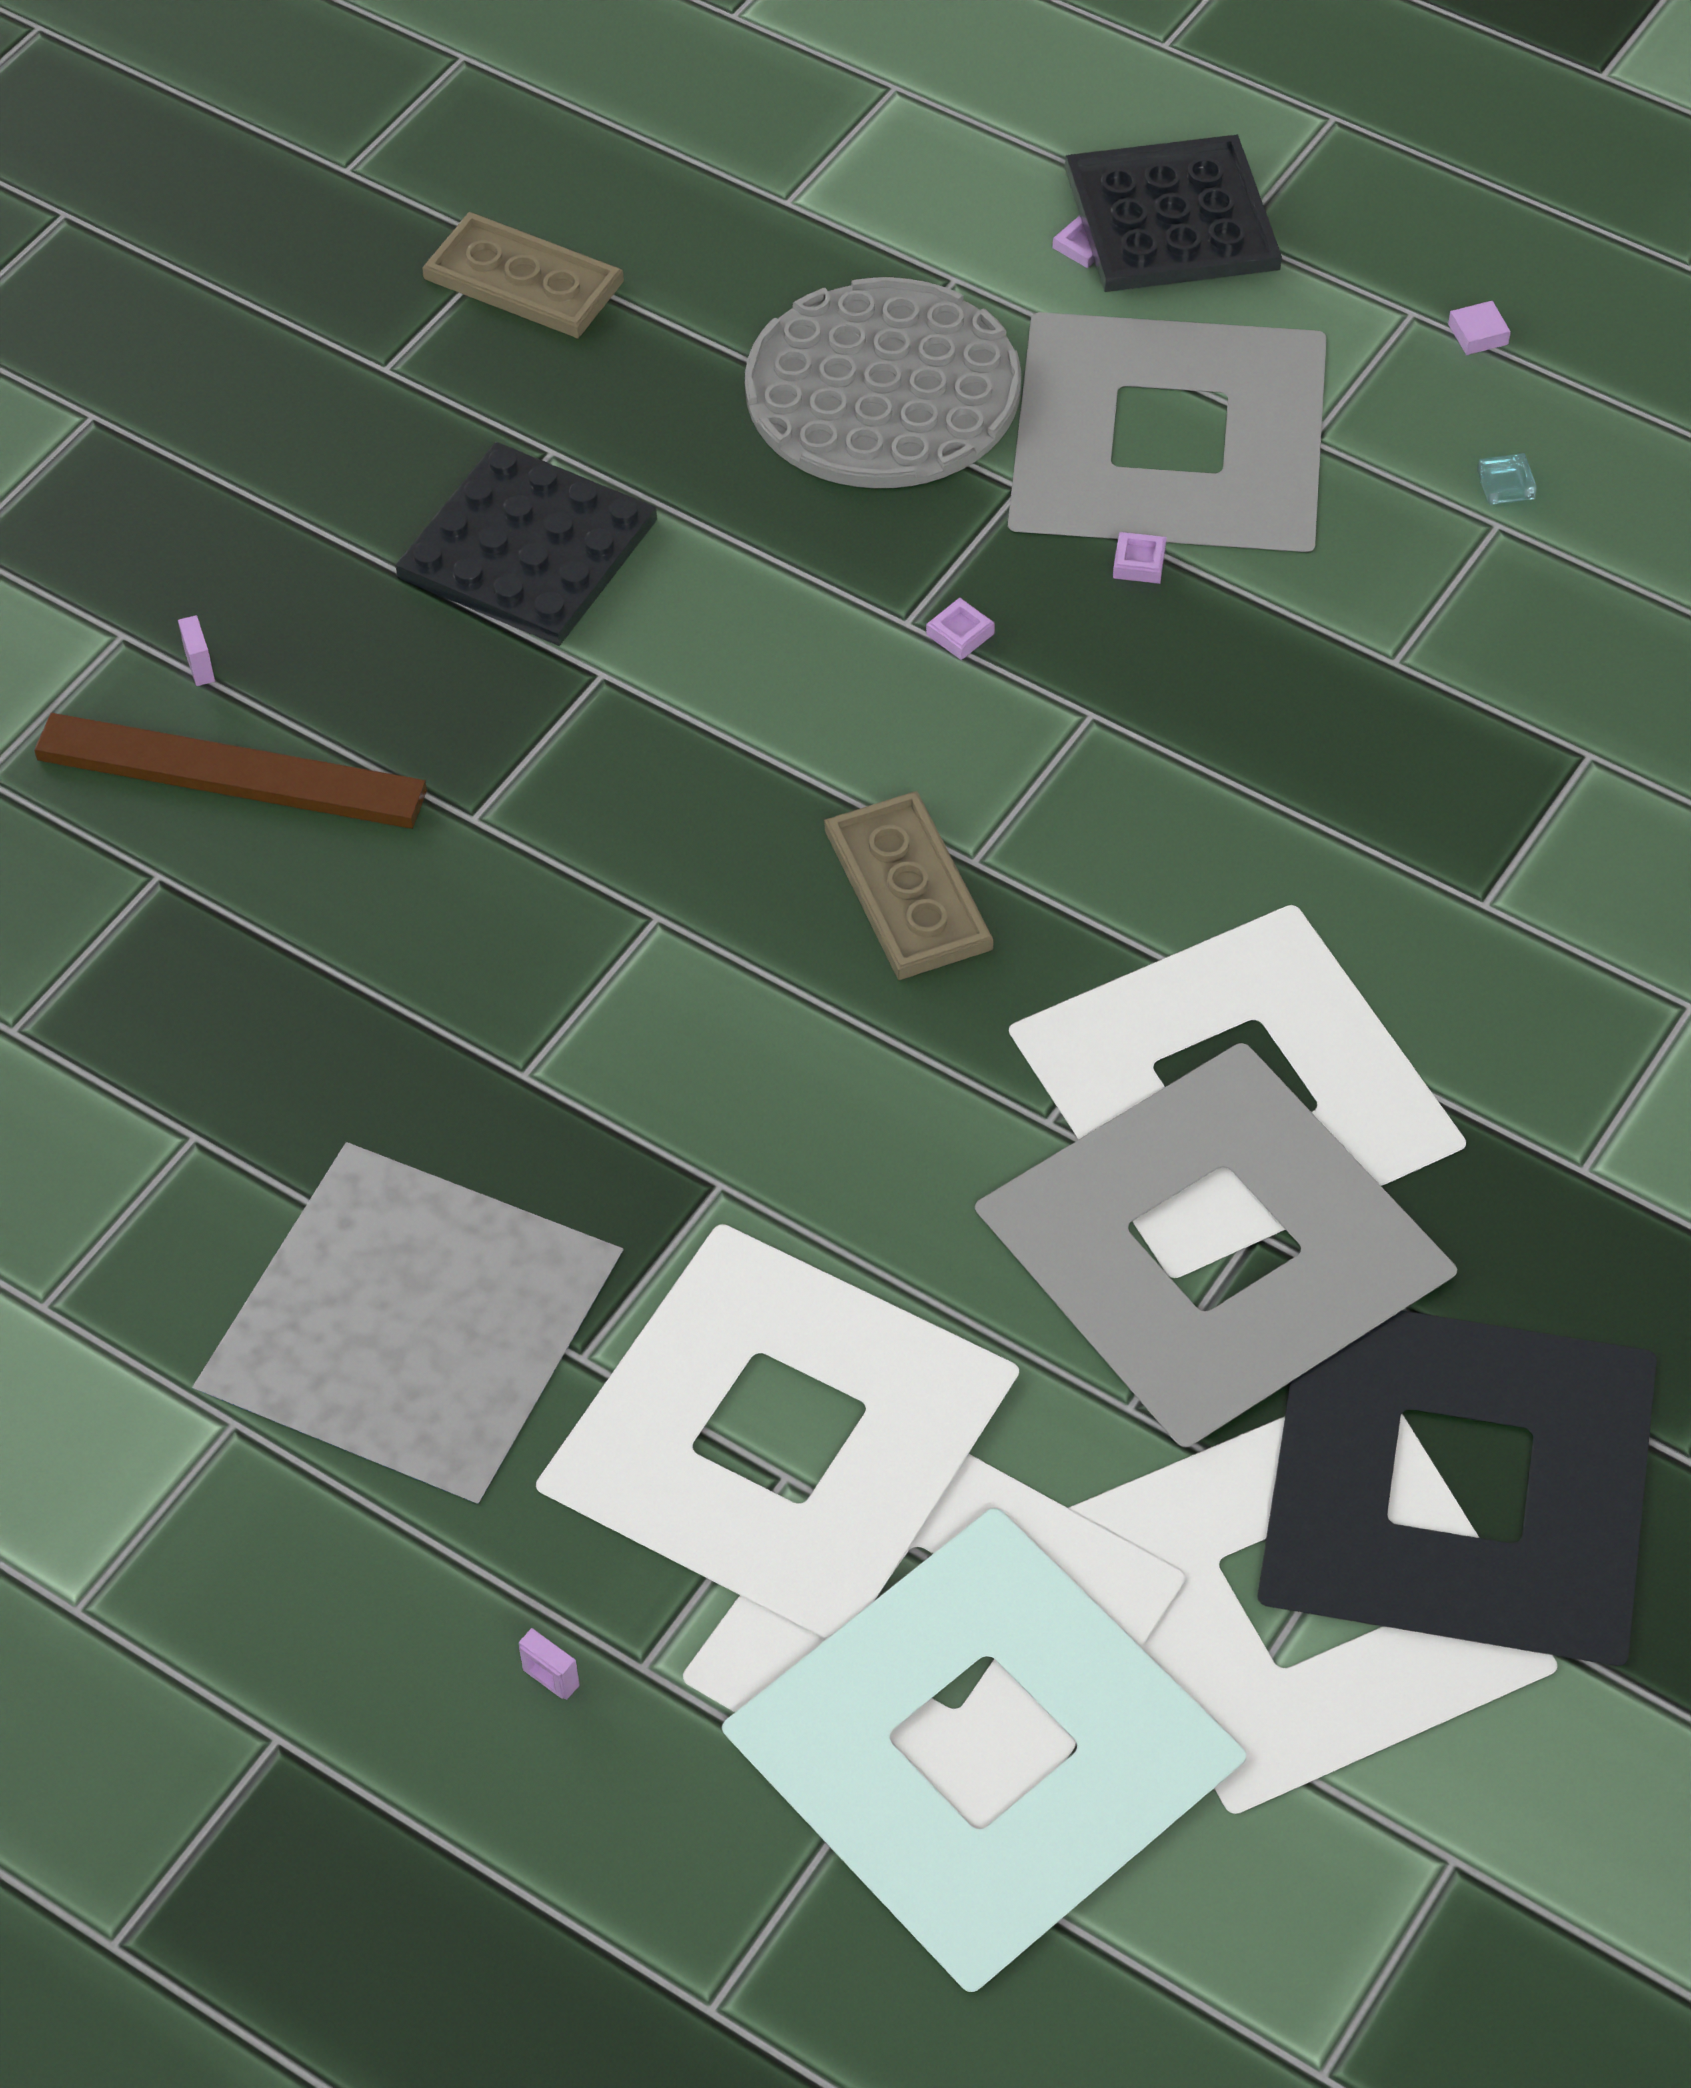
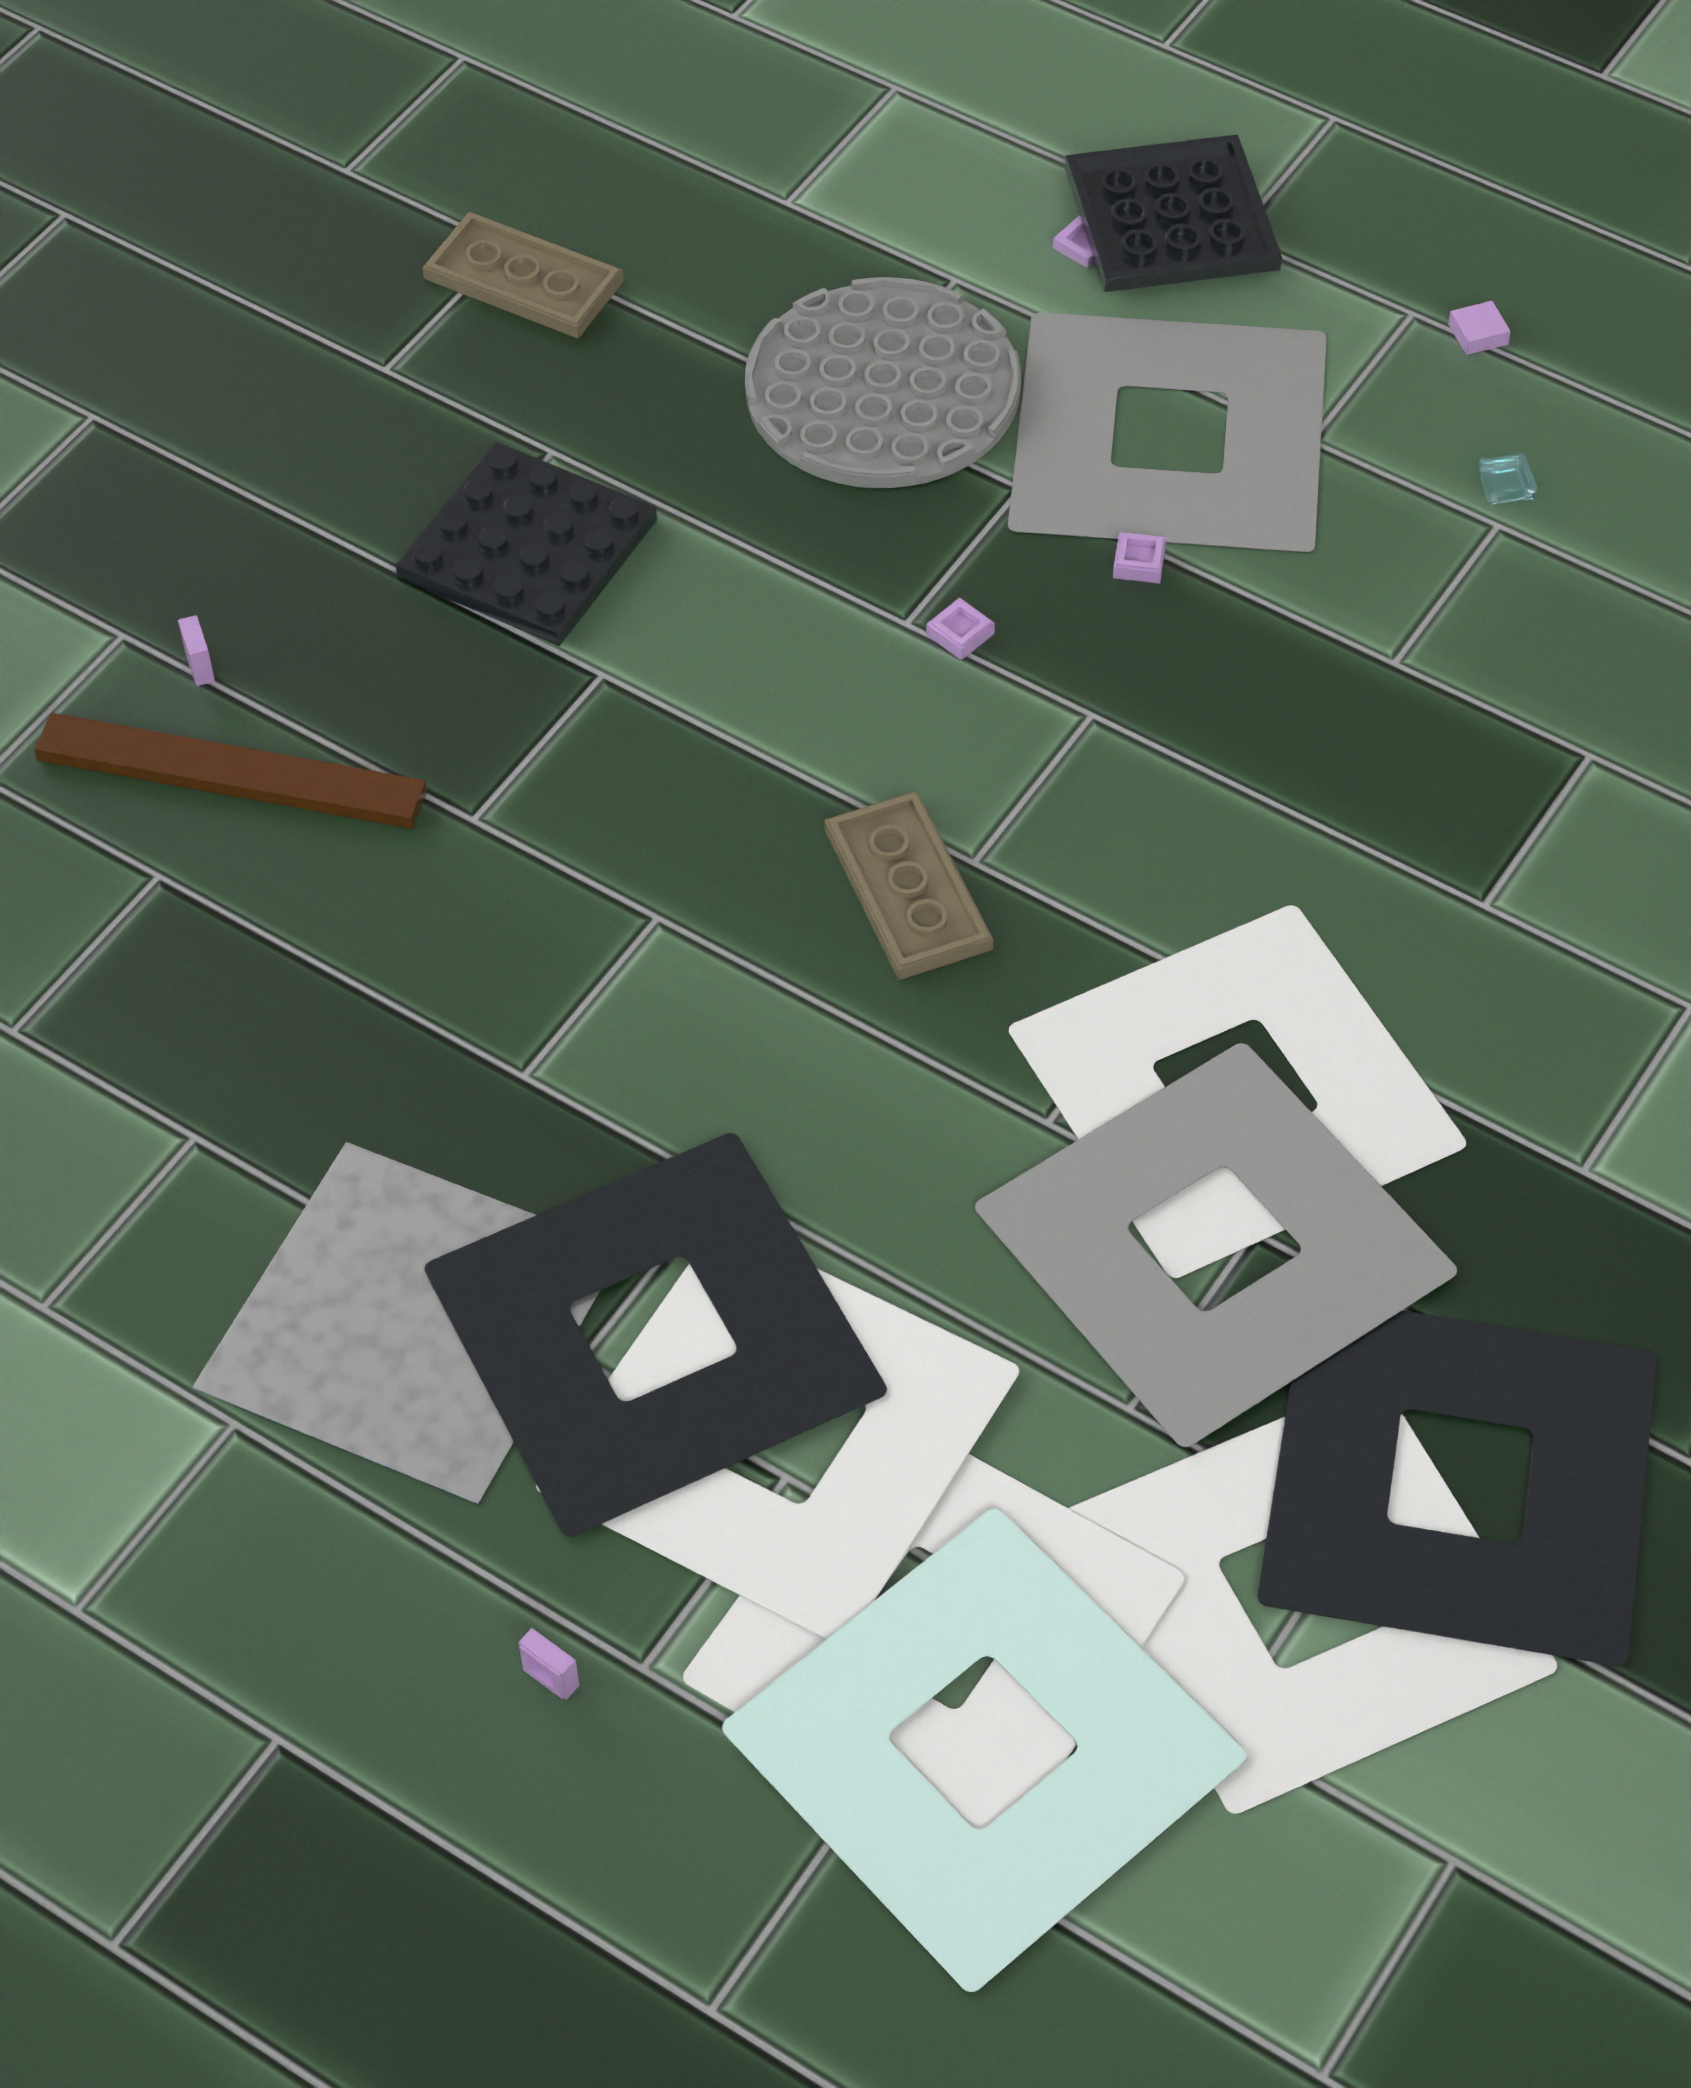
none -> black piece [424,1133,887,1537]

